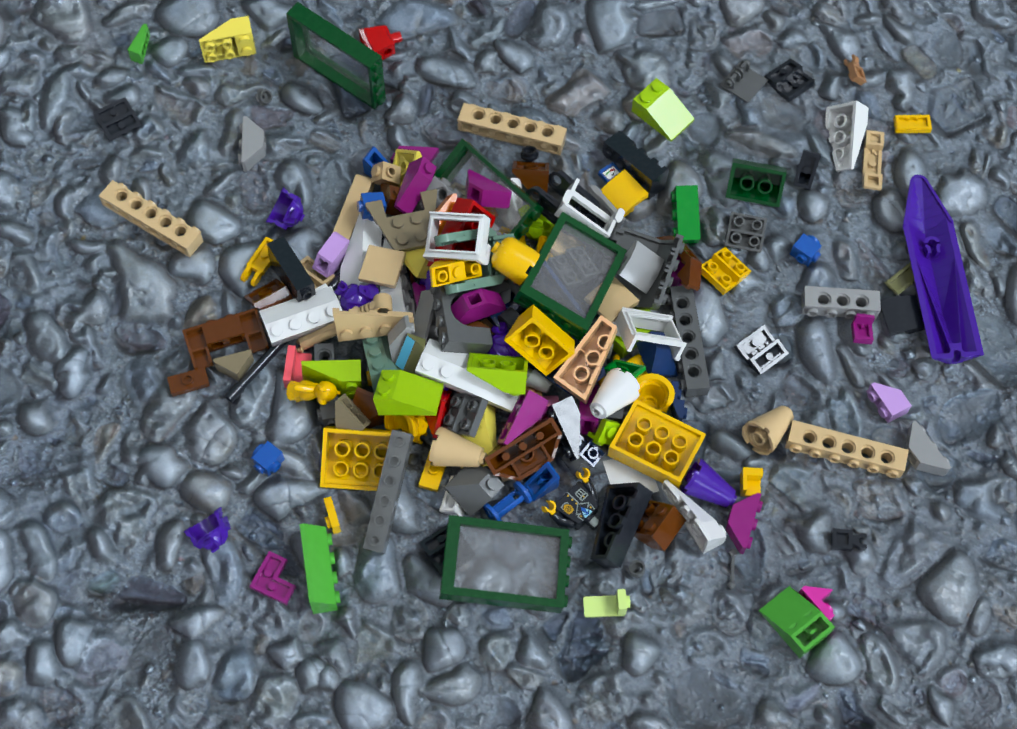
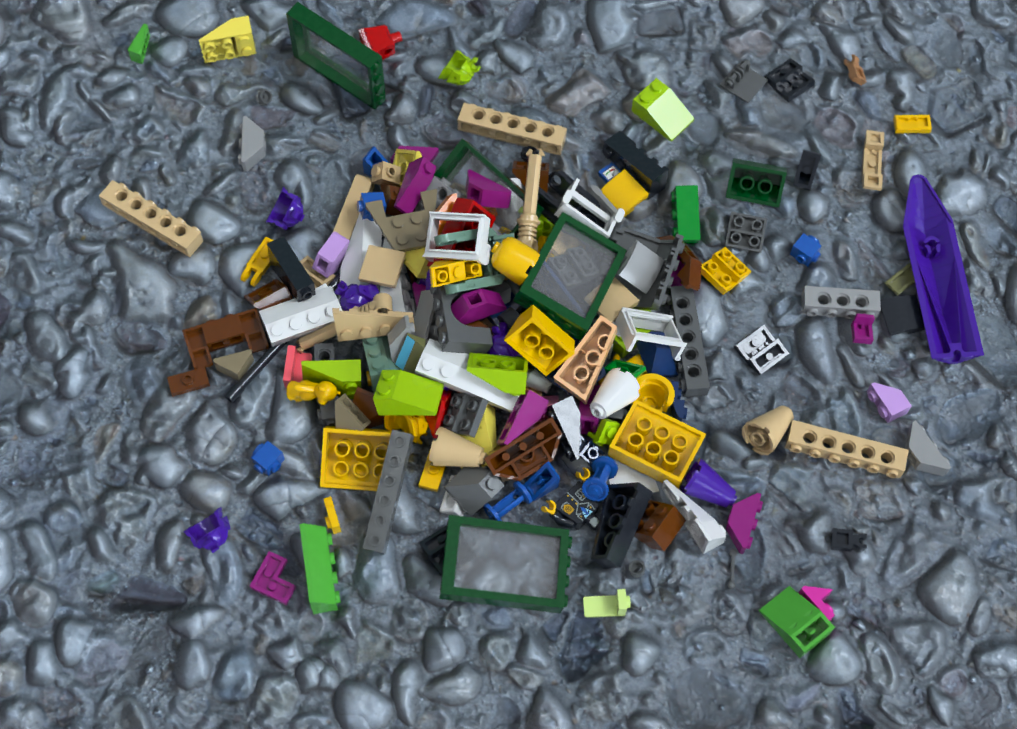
black slope [93,97,142,141] -> none
yellow panel [740,467,763,497] -> none
white wedge [825,101,868,172] -> none
none -> lime helmet [438,50,481,85]
none -> tan piece [517,149,545,252]
none -> blue hose [582,456,618,501]

